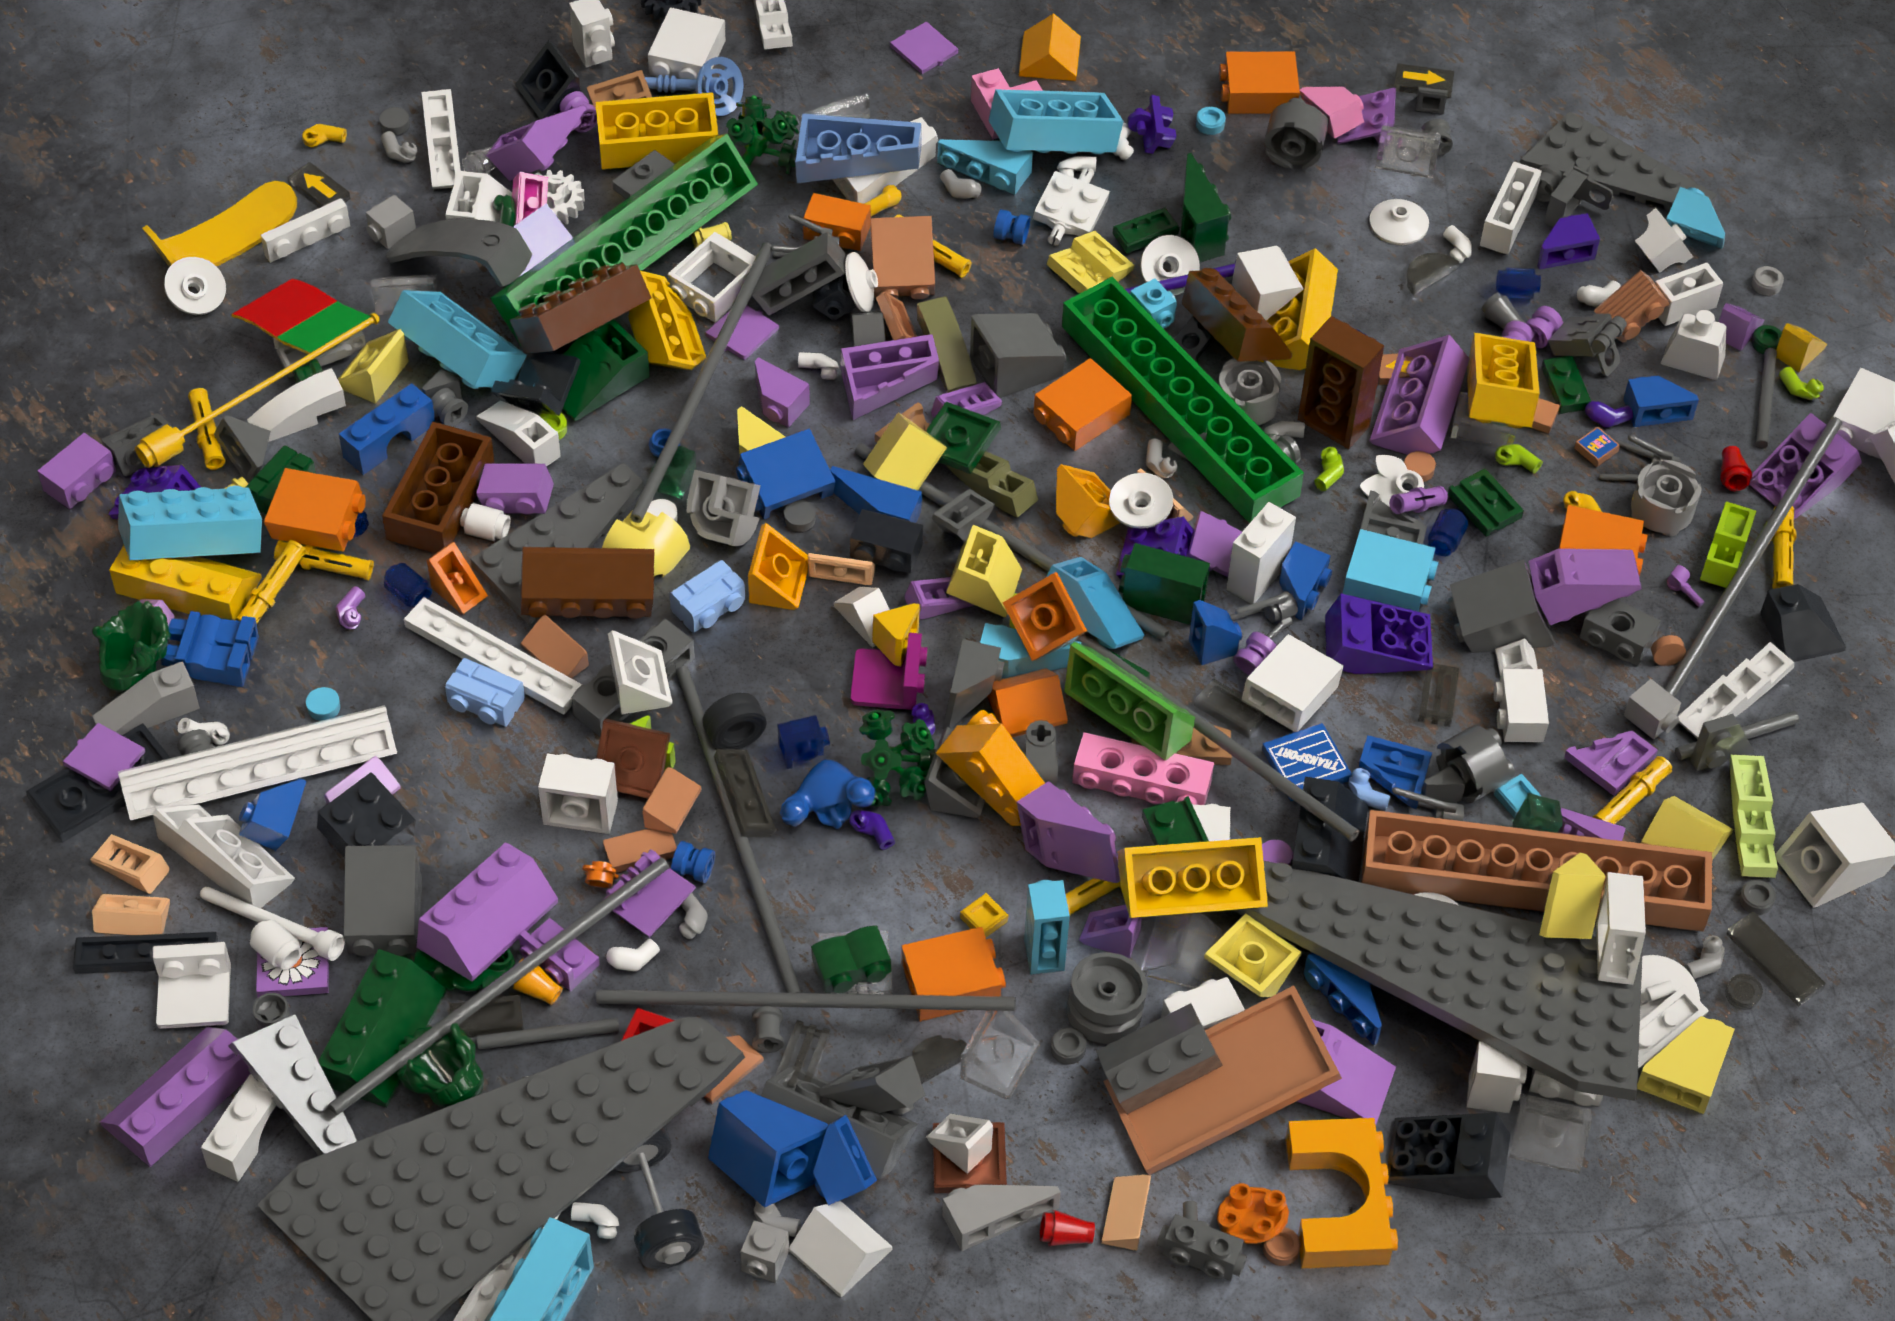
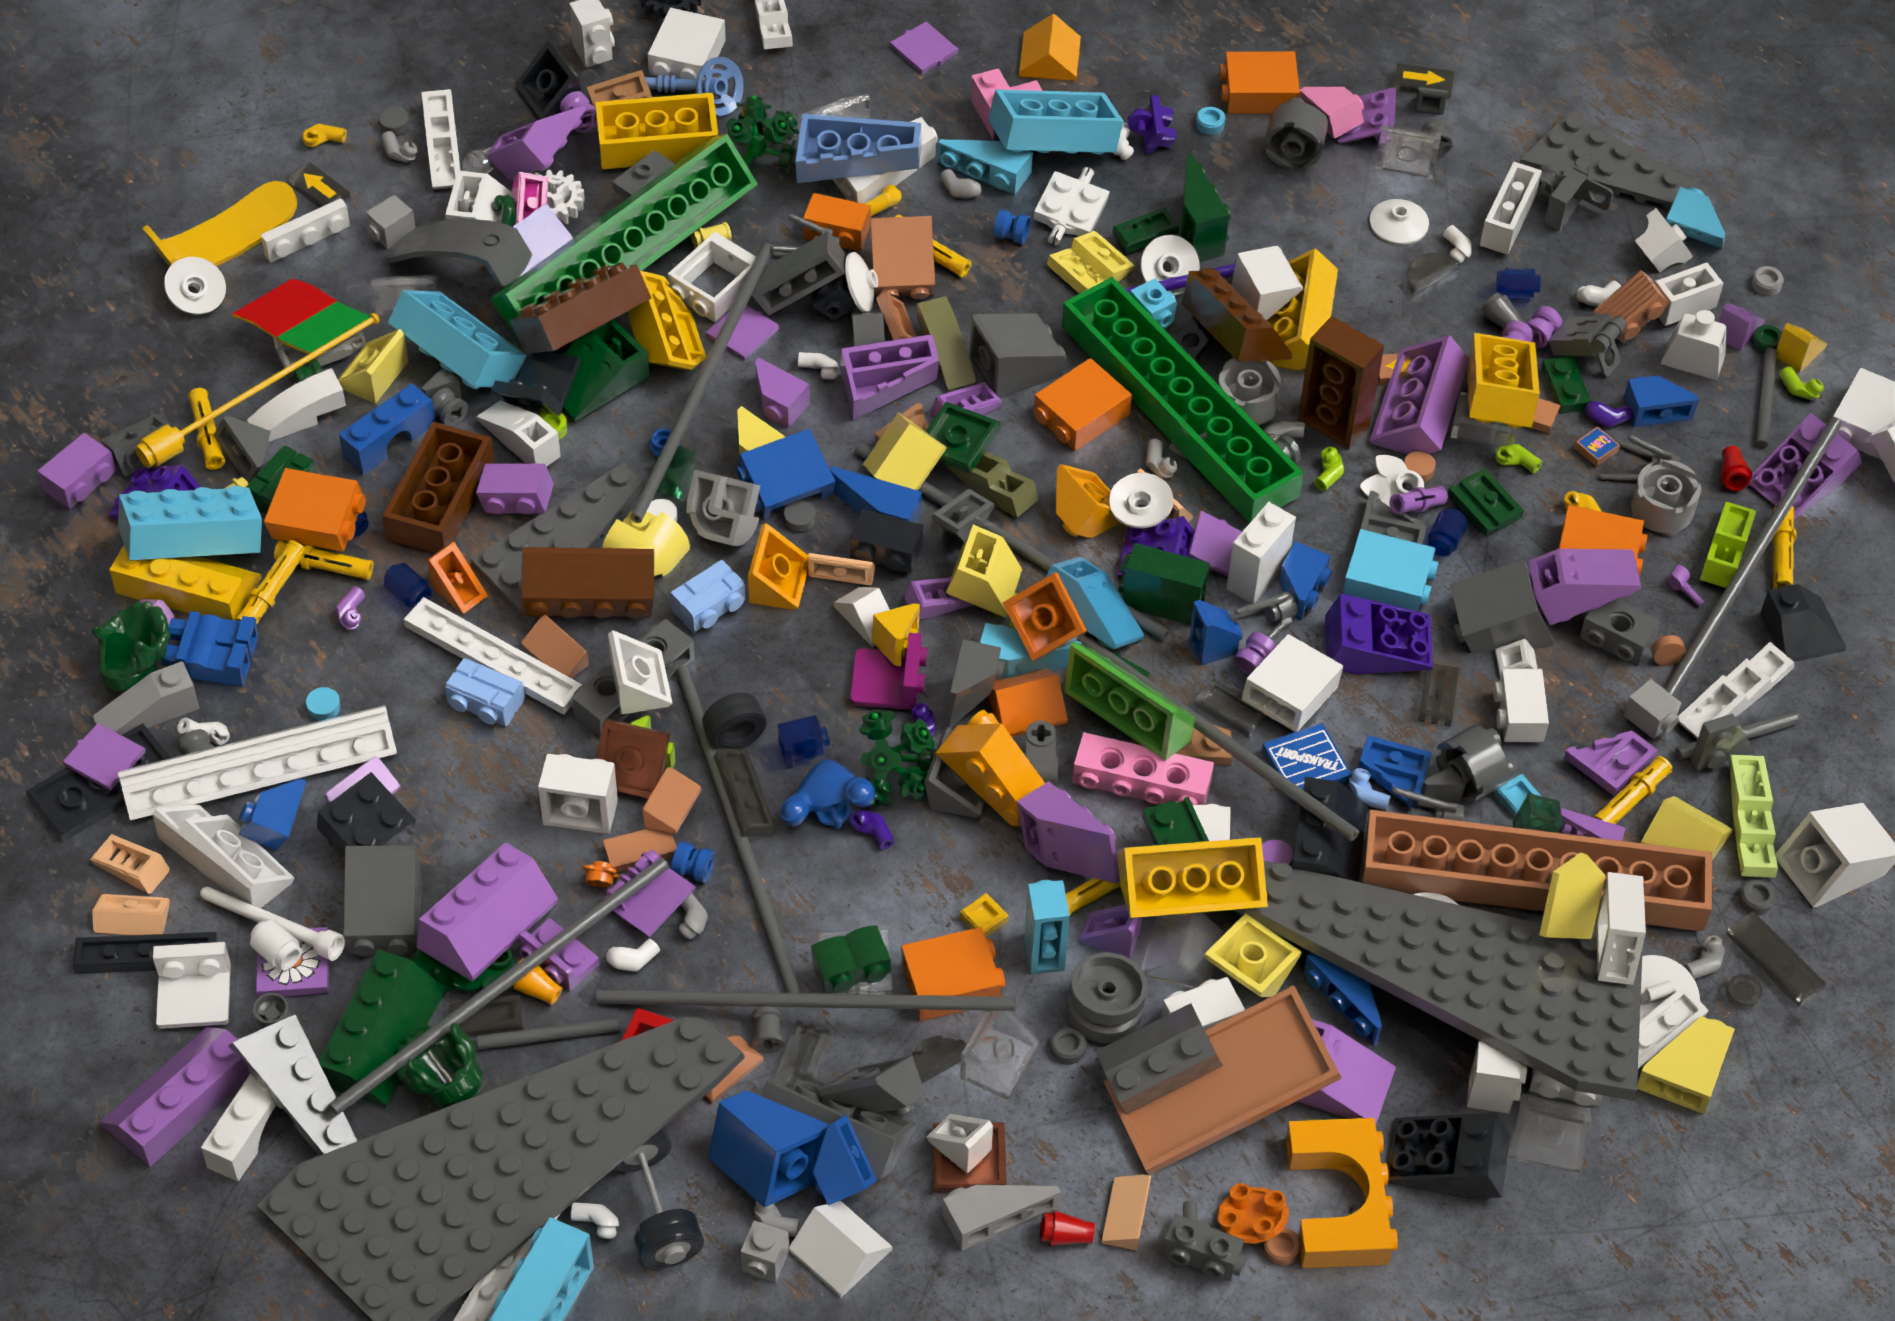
white brick [460,503,511,542] -> none
white arm [1057,156,1096,177] -> none
dark purple slope [1537,213,1600,270] -> none

